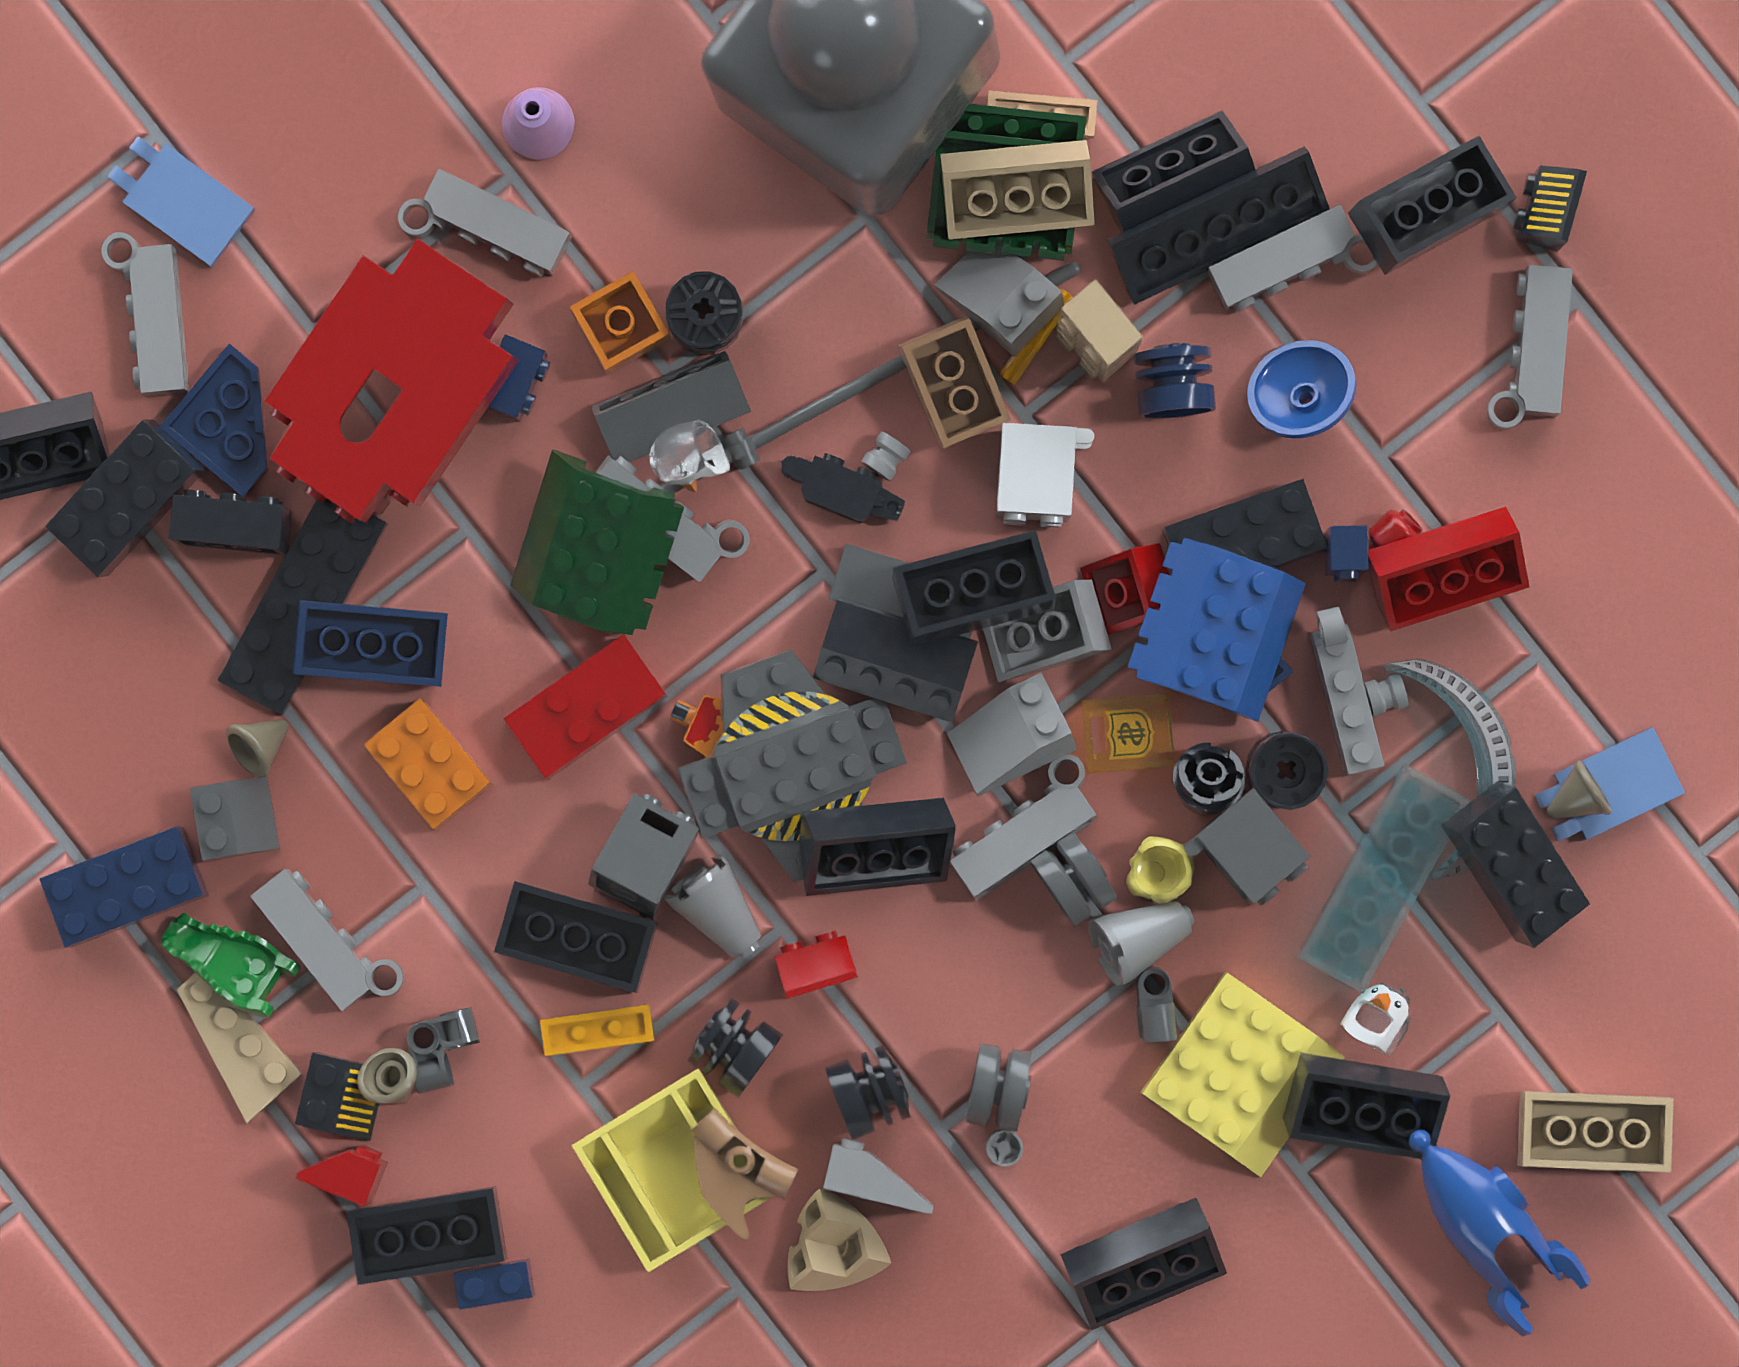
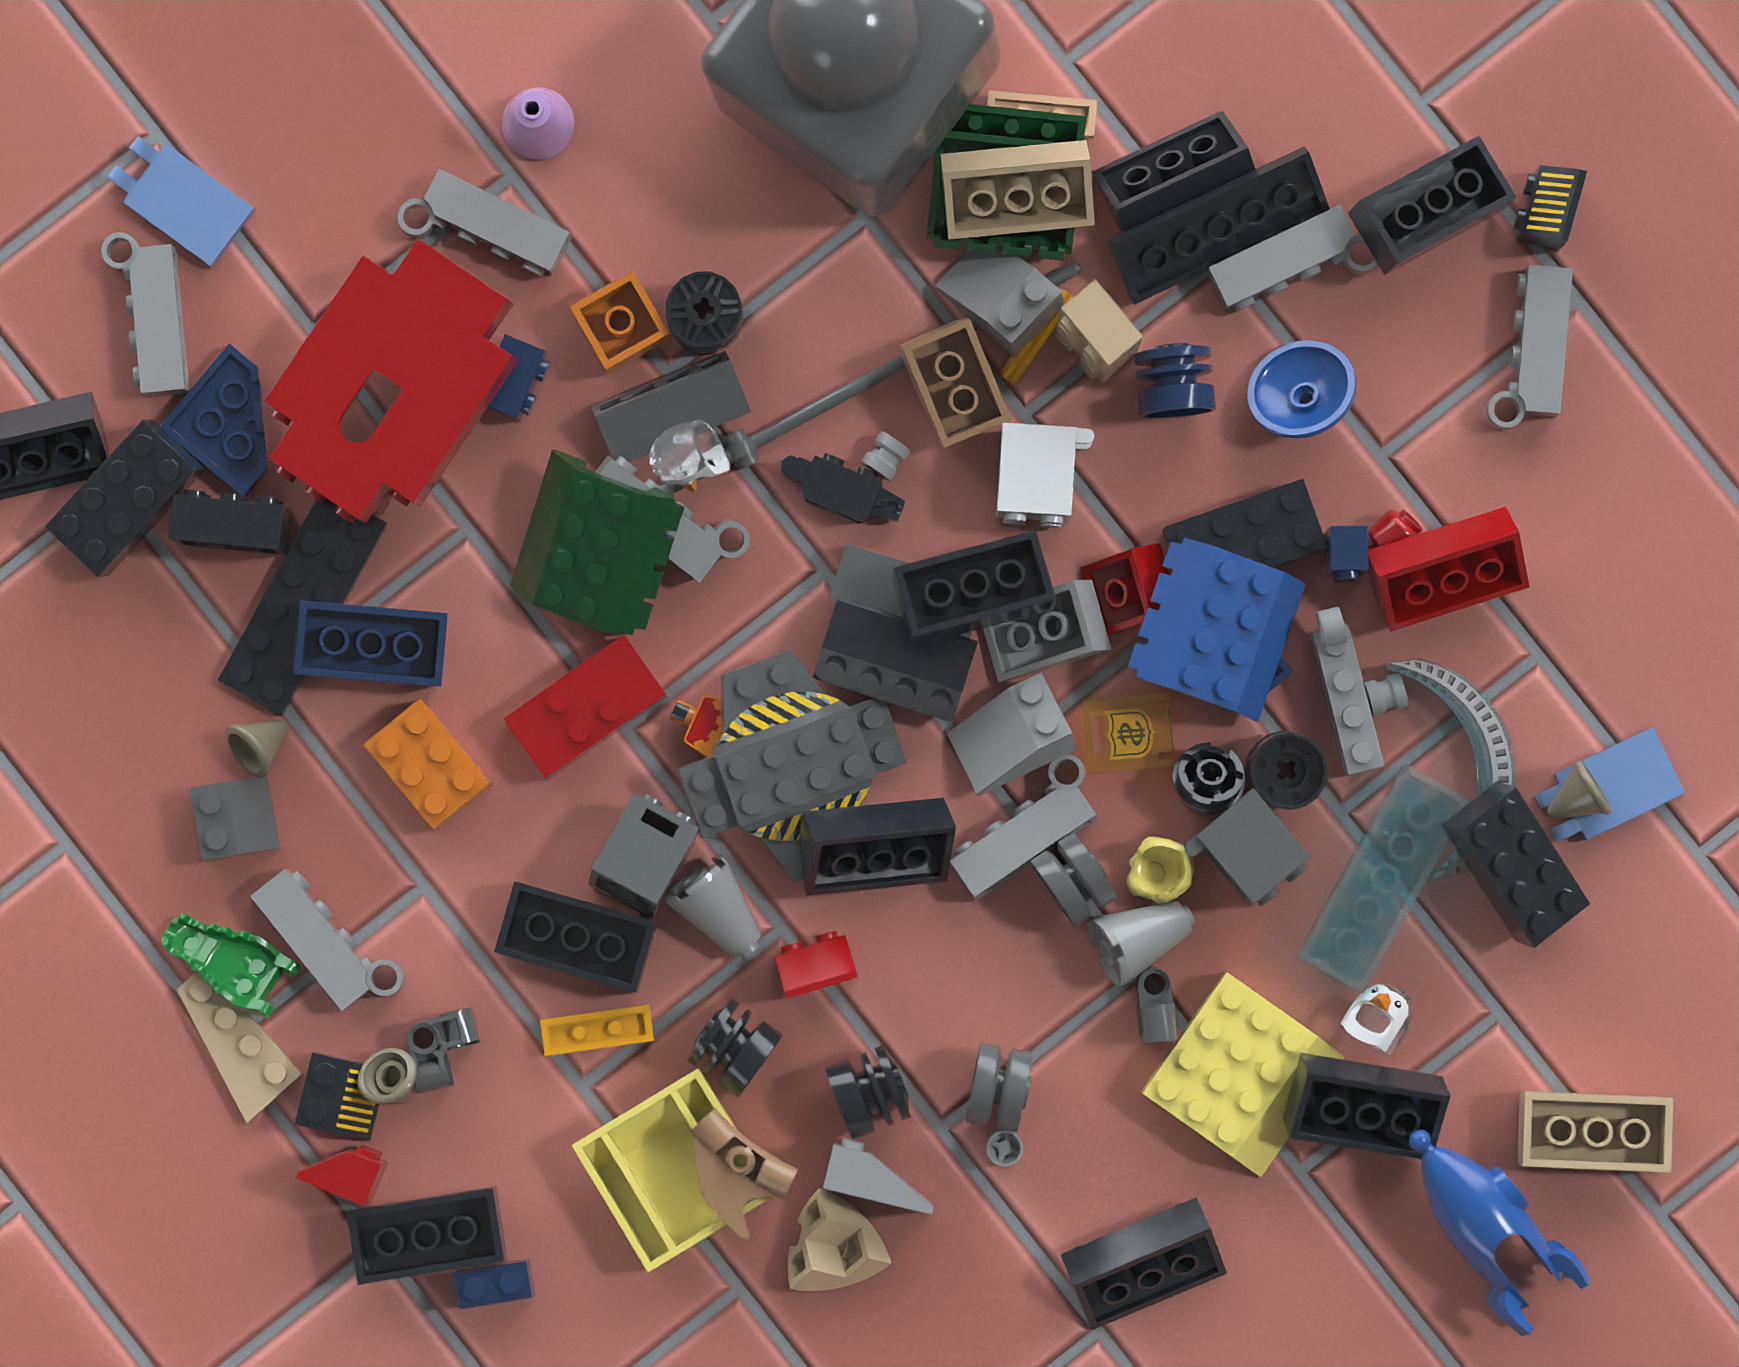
dark blue brick [39,826,209,948] -> none

